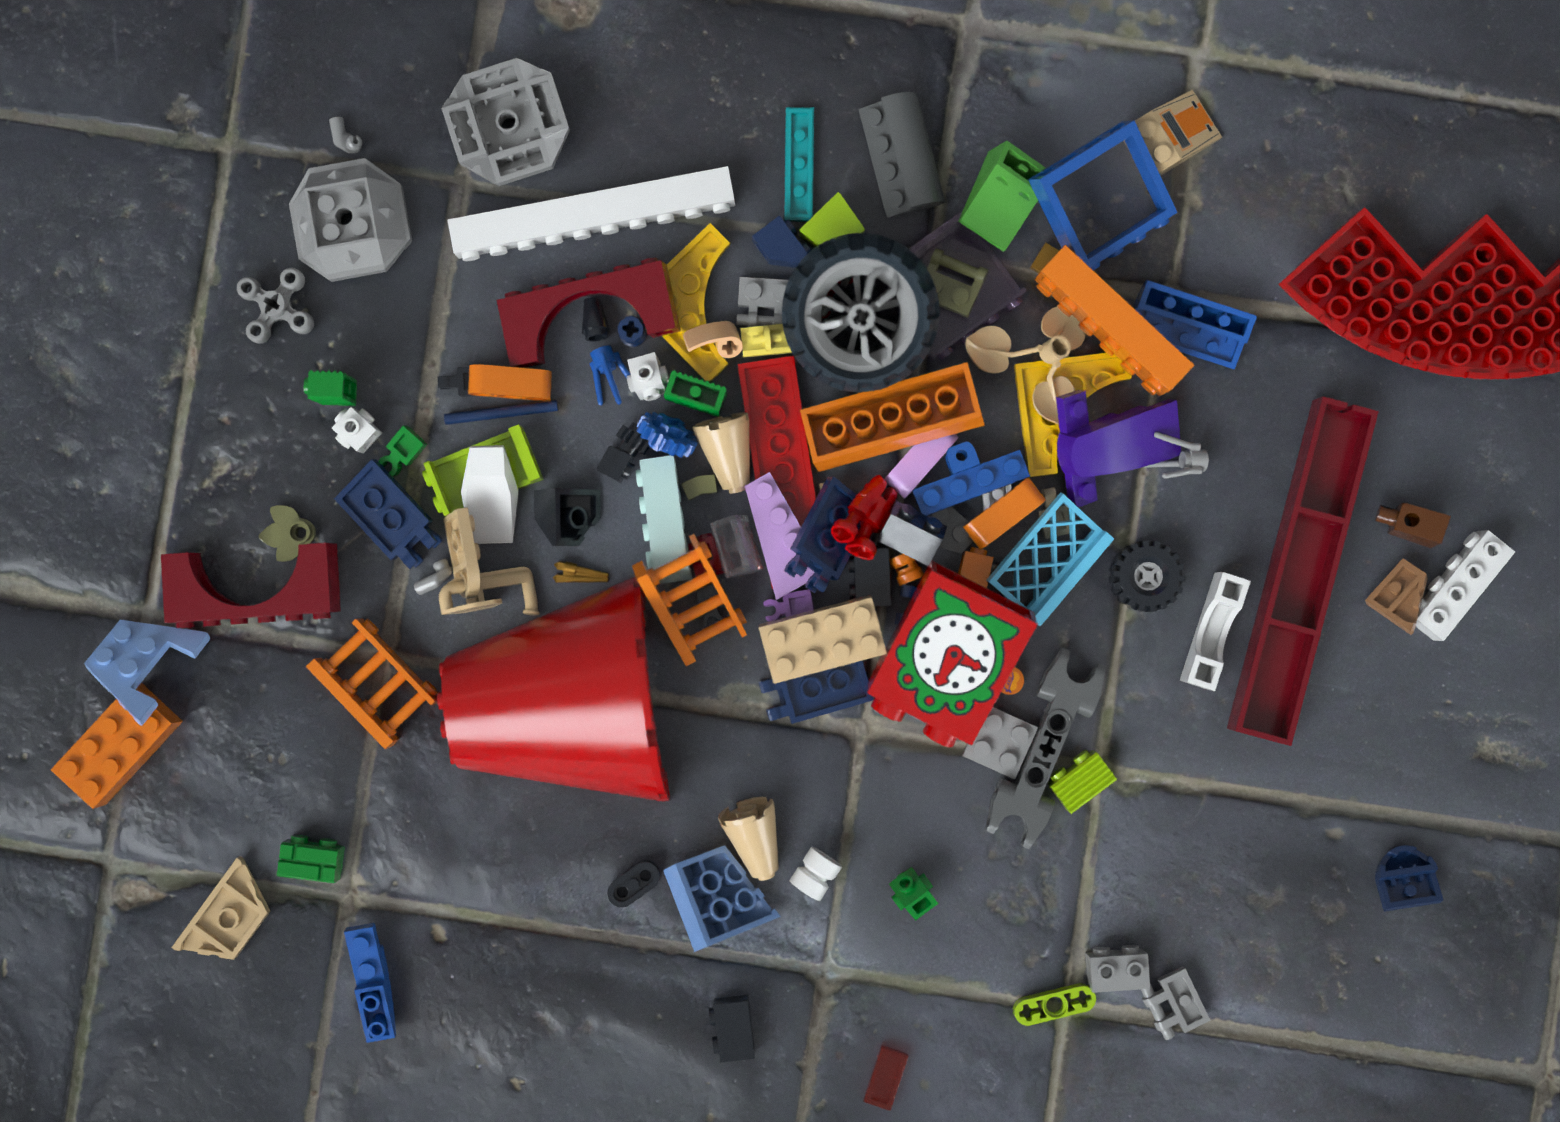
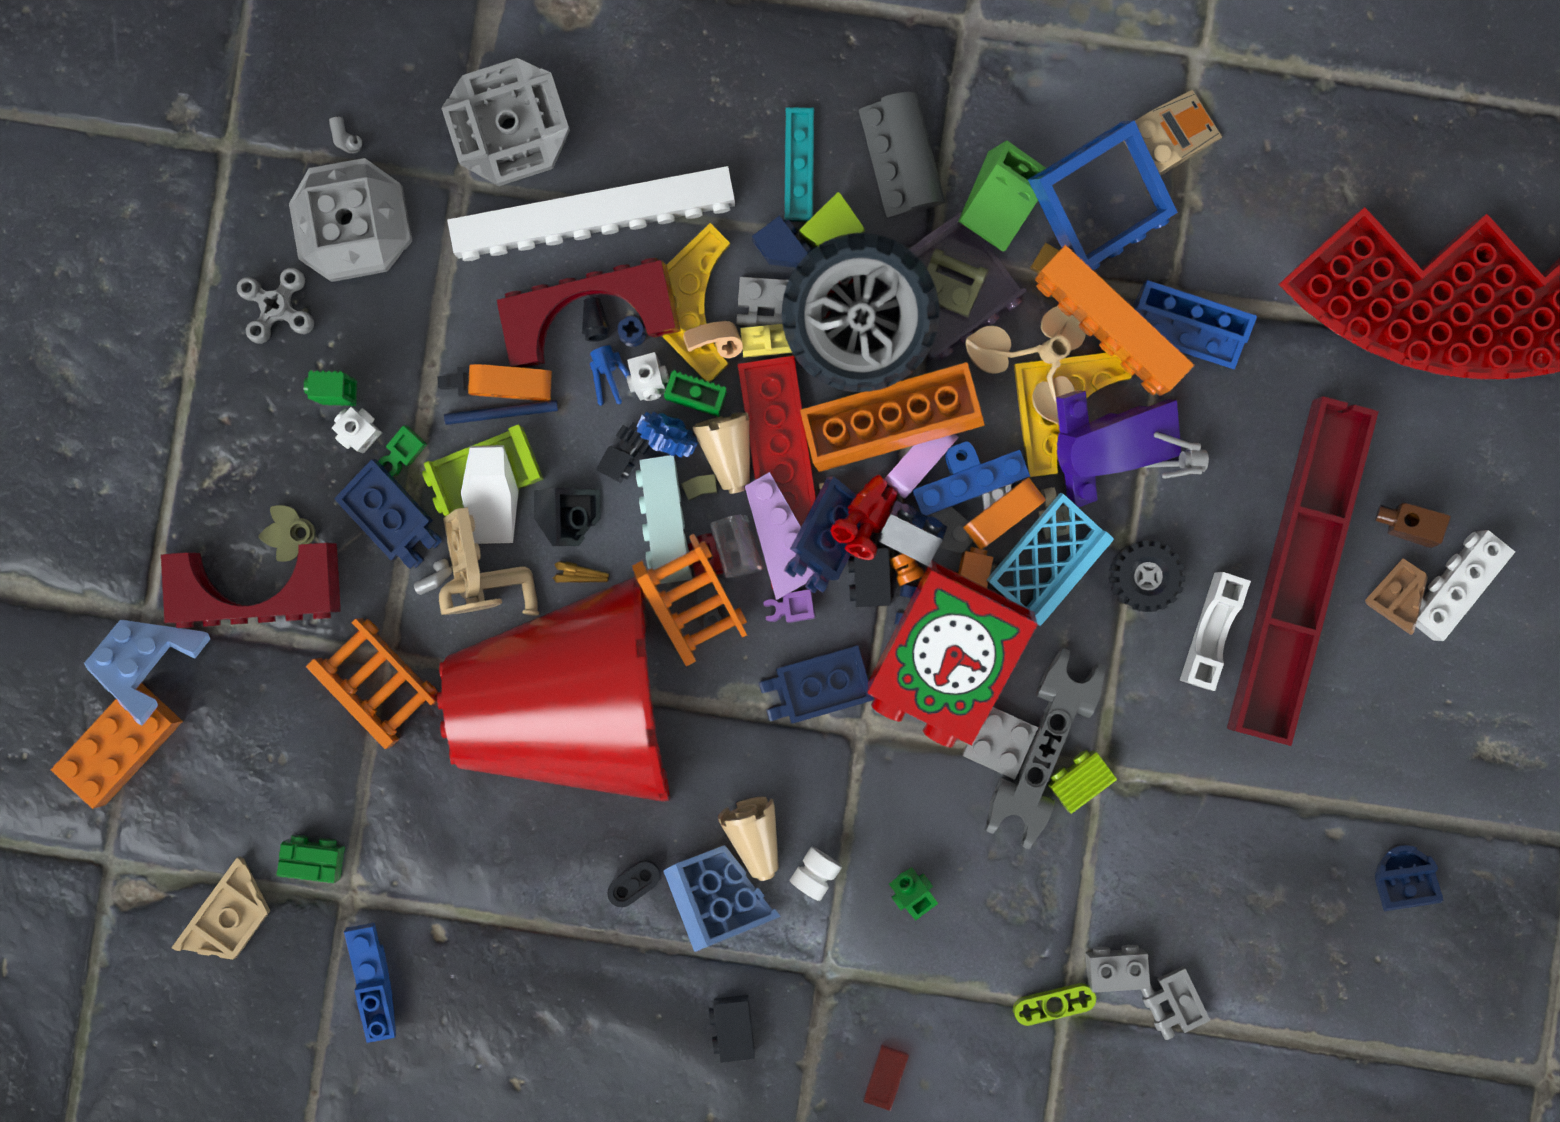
tan brick [759,595,887,684] -> none
orange tile [1001,667,1024,695] -> none

